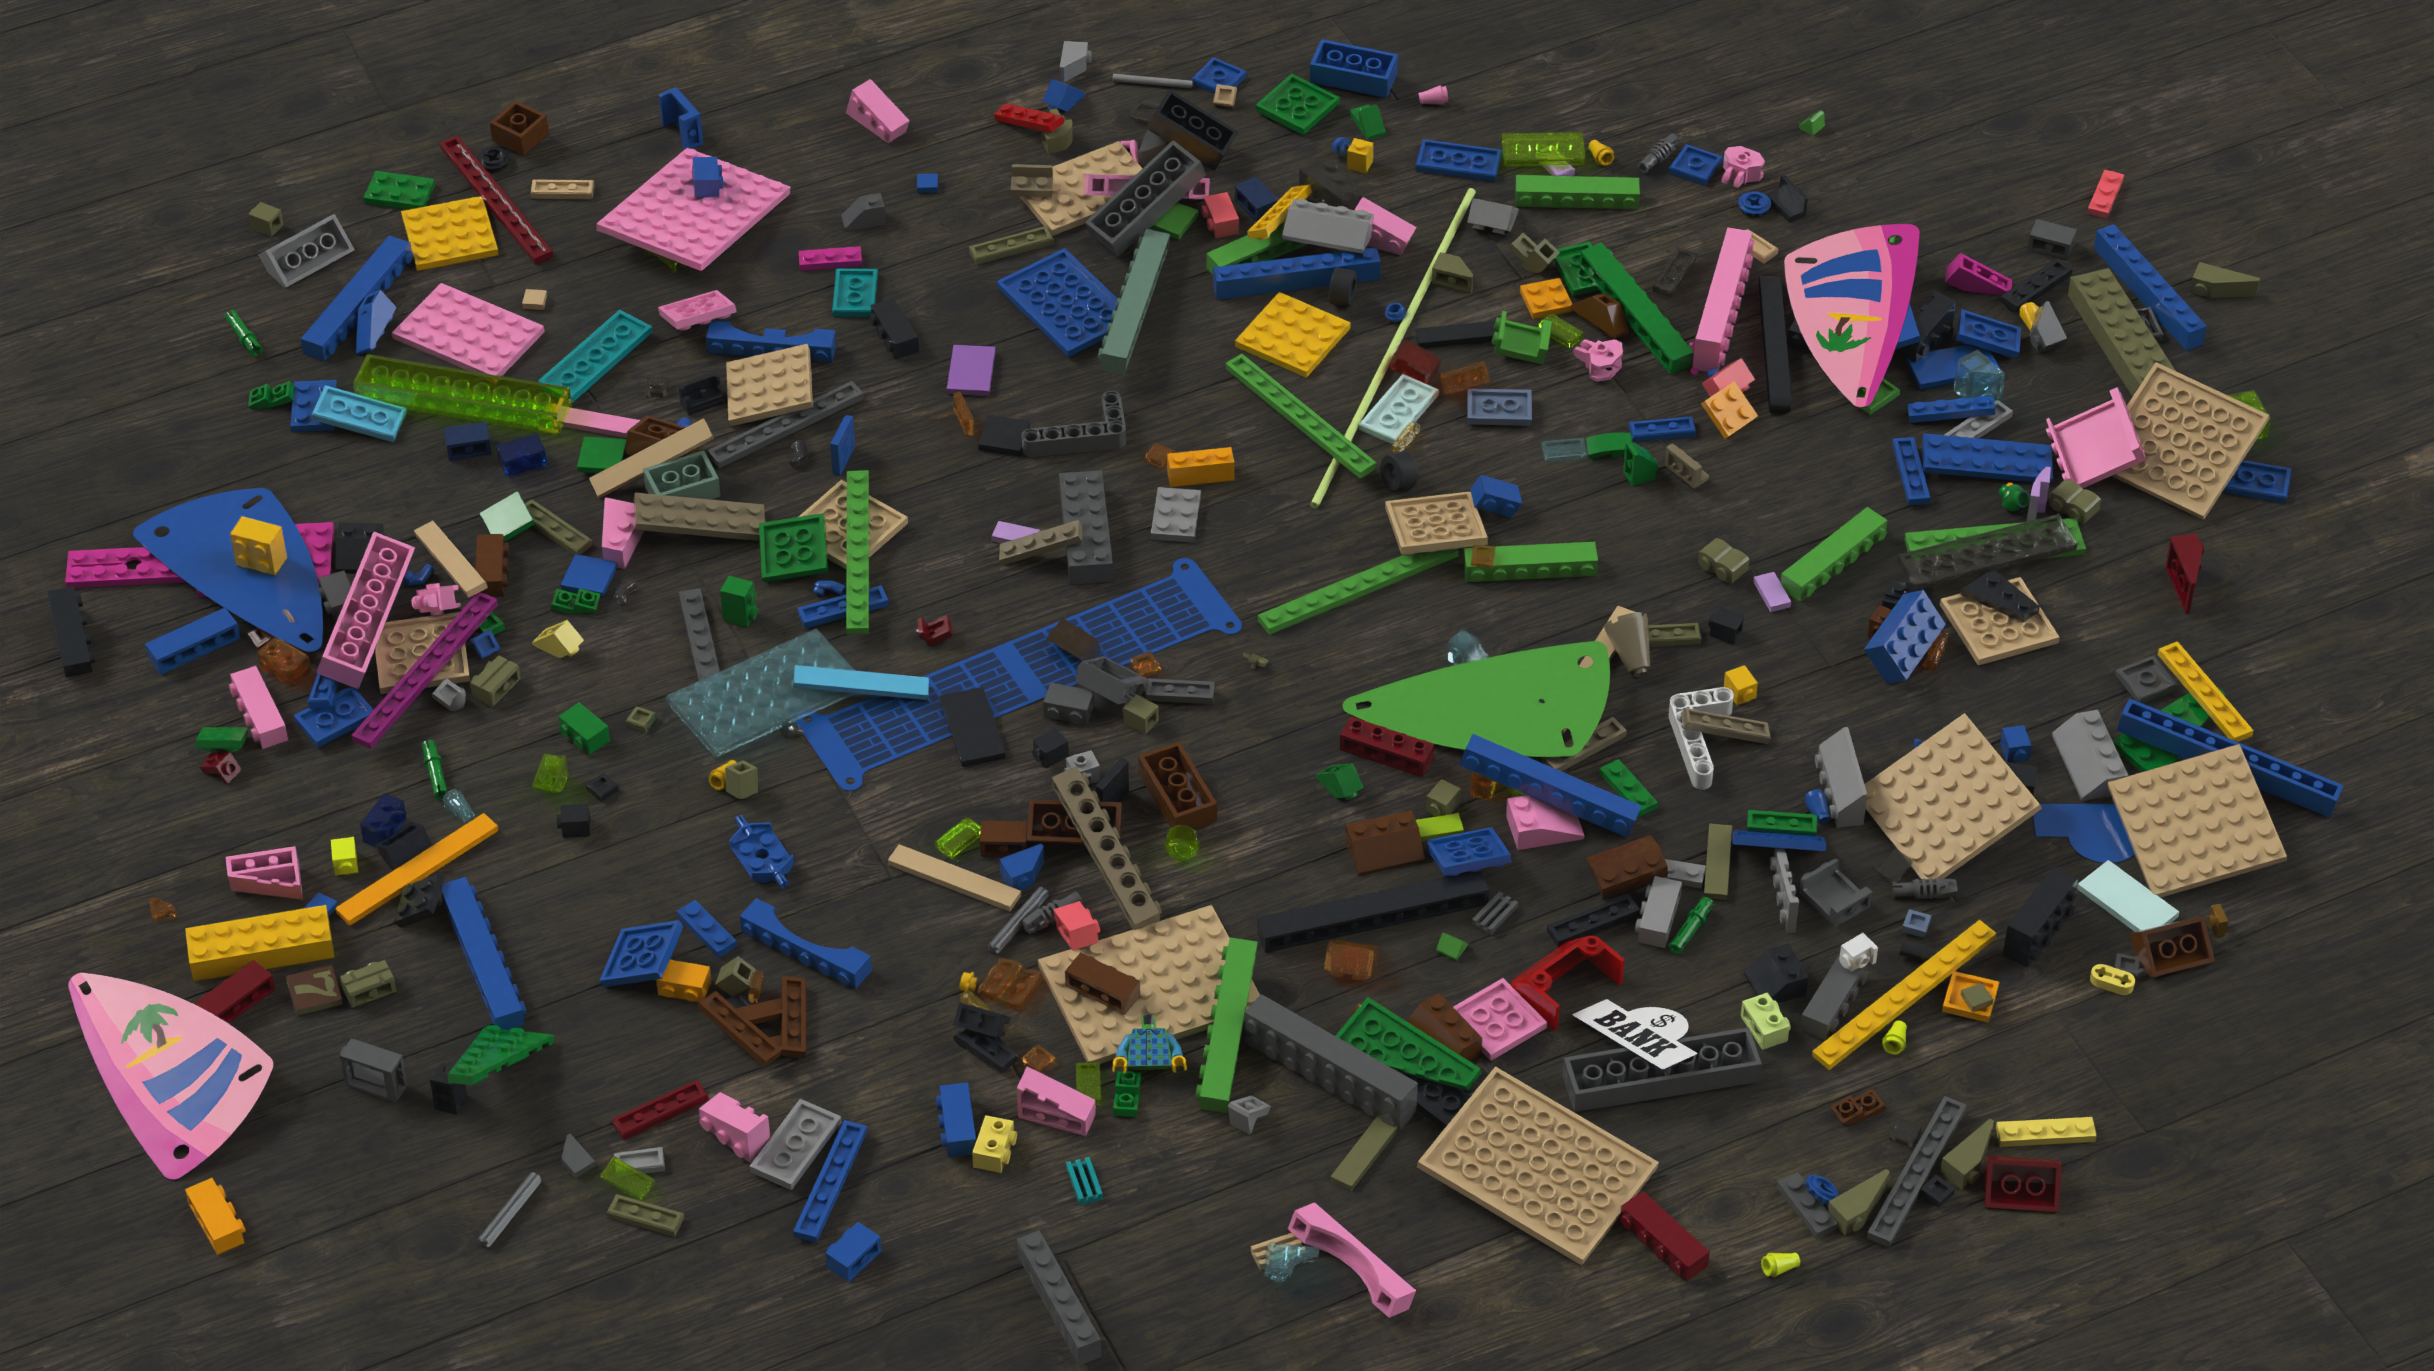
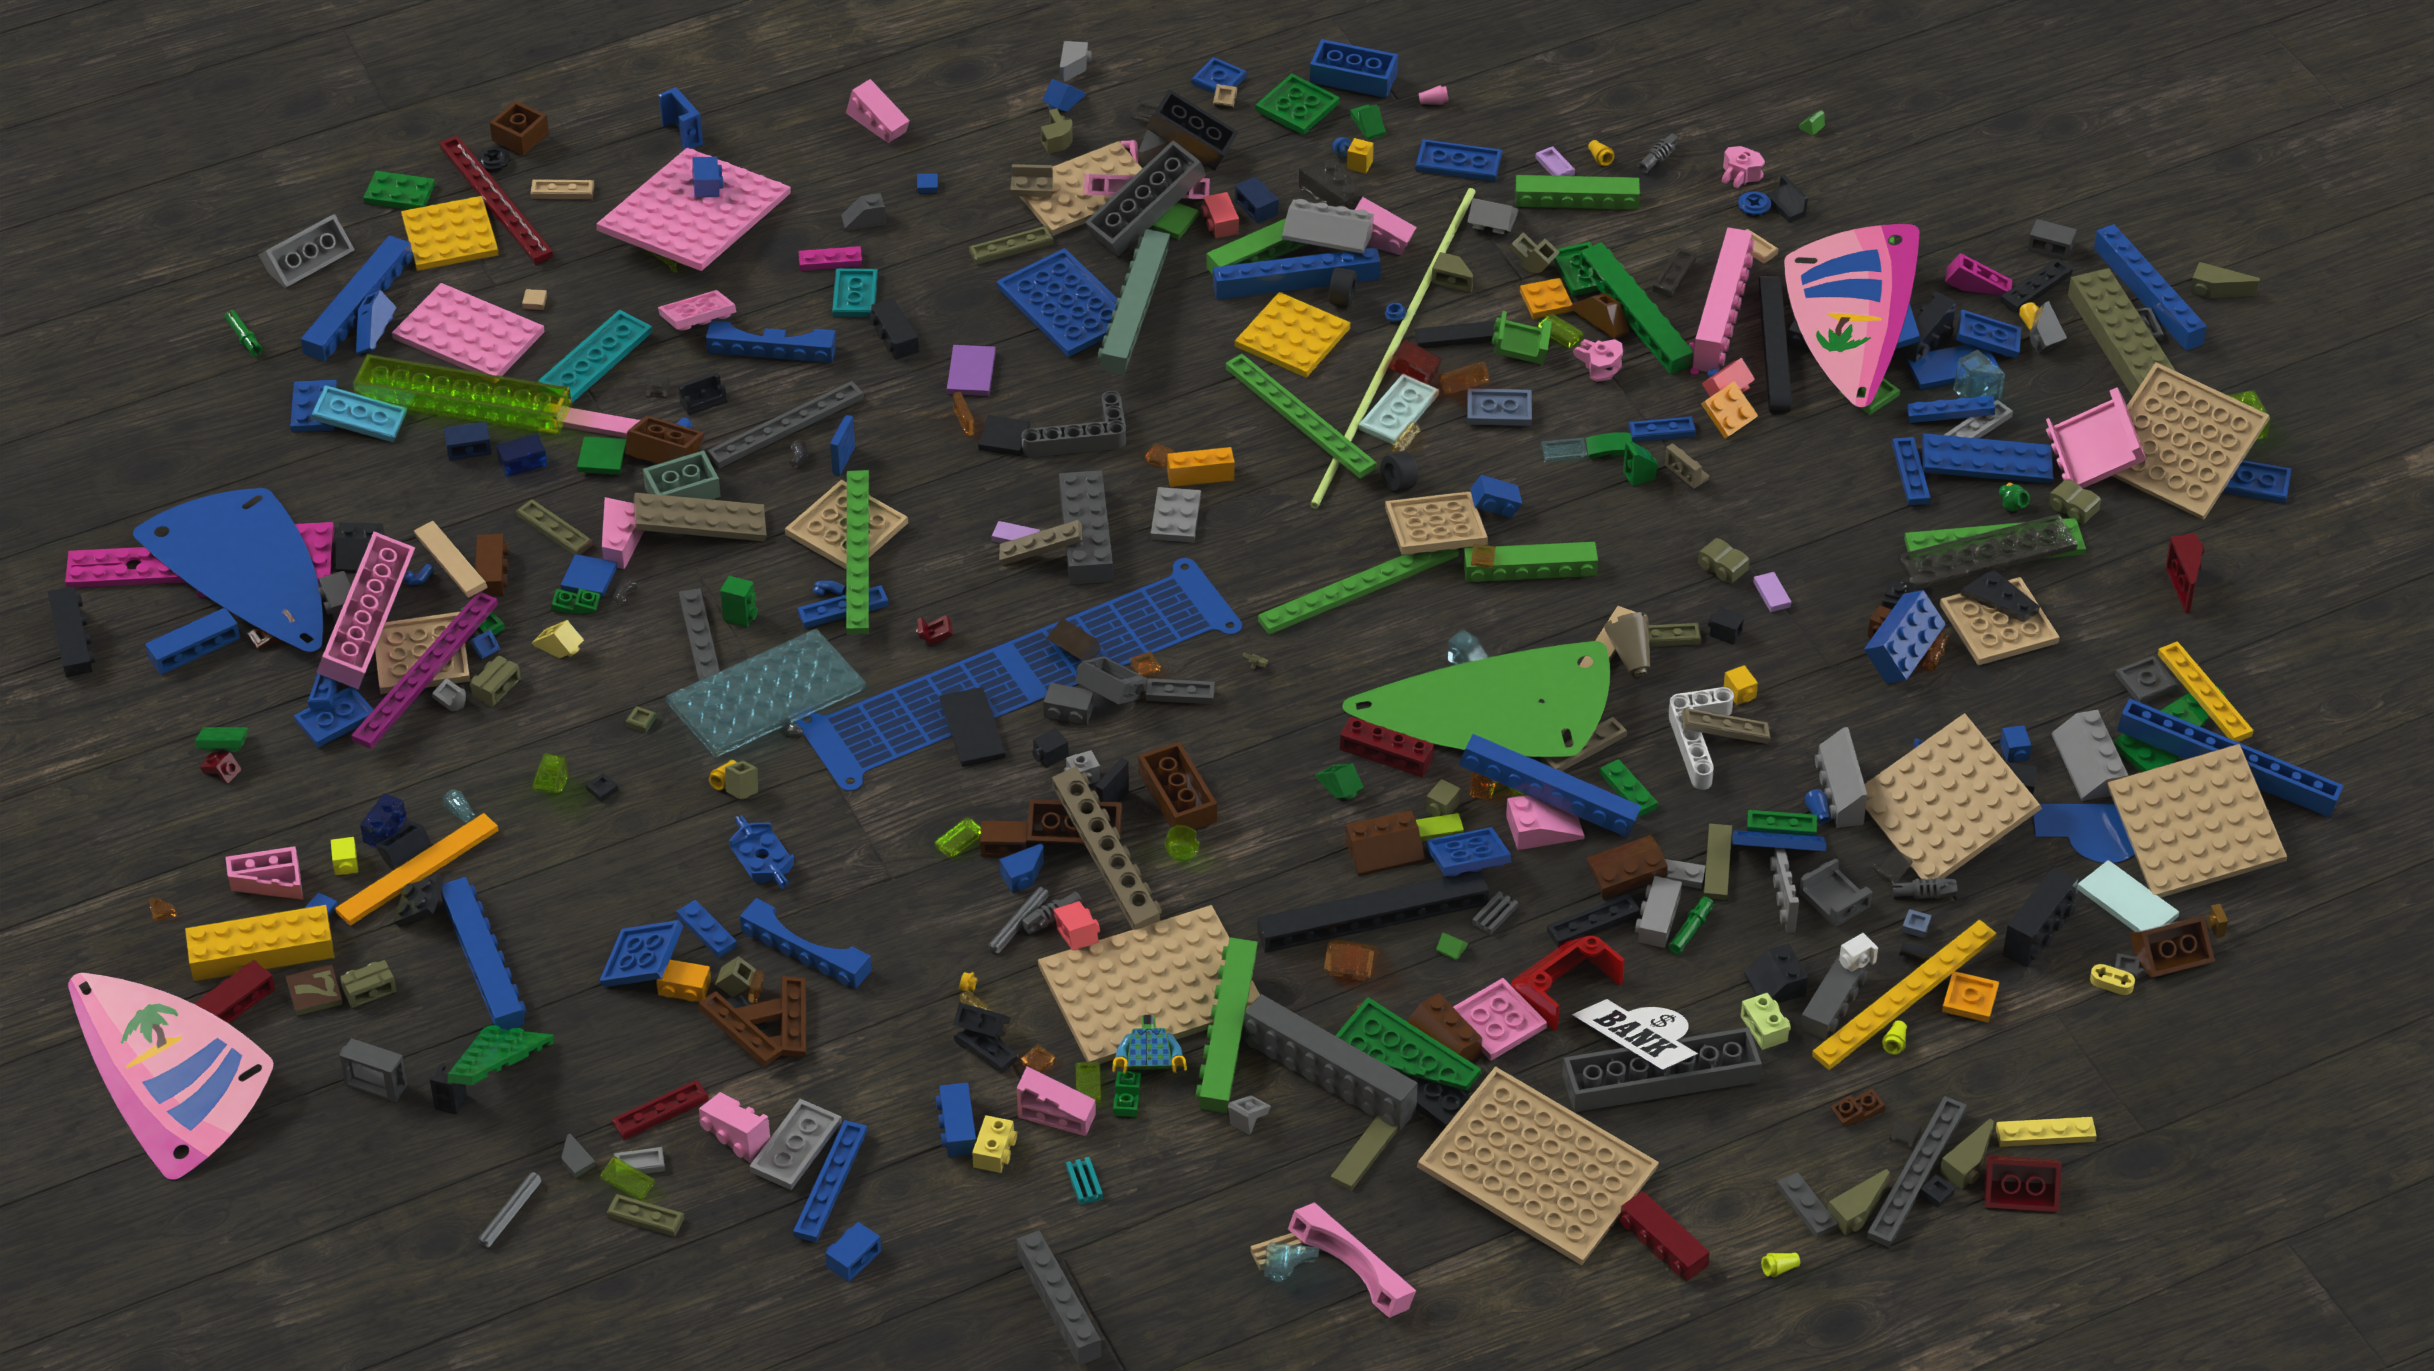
light orange brick [185,1178,246,1255] -> none
bright pink brick [229,666,288,749] -> none
yellow brick [230,516,287,575] -> none
green slope [248,381,295,409] -> none
olive brick [249,202,283,237] -> none
clear orange brick [257,637,311,687] -> none
bright pink hinge [411,583,461,616] -> none
green pin [421,740,449,800] -> none
tile [480,491,536,542] -> none
black brick [557,804,590,838] -> none
green brick [558,702,610,755] -> none
tan tile [589,418,714,499] -> none
tan plate [726,344,813,426] -> none
green plate [759,513,828,582] -> none
medium azure tile [793,665,929,700] -> none
tan tile [888,844,1021,912] -> none
clear orange slope [978,958,1044,1011] -> none
red plate [994,104,1065,133] -> none
reddish brown brick [1065,952,1140,1015] -> none
light grey bar [1113,74,1193,89] -> none
olive brick [1123,694,1159,735] -> none
yellow plate [1247,185,1312,240] -> none
clear neon green tile [1501,132,1585,166] -> none
blue tile [1669,144,1723,186] -> none
bright green brick [1781,507,1887,602] -> none
blue gear [1805,1175,1839,1206] -> none
olive tile [1960,983,1993,1012] -> none
lavender slope [2027,467,2051,522] -> none
coral plate [2087,170,2124,219] -> none

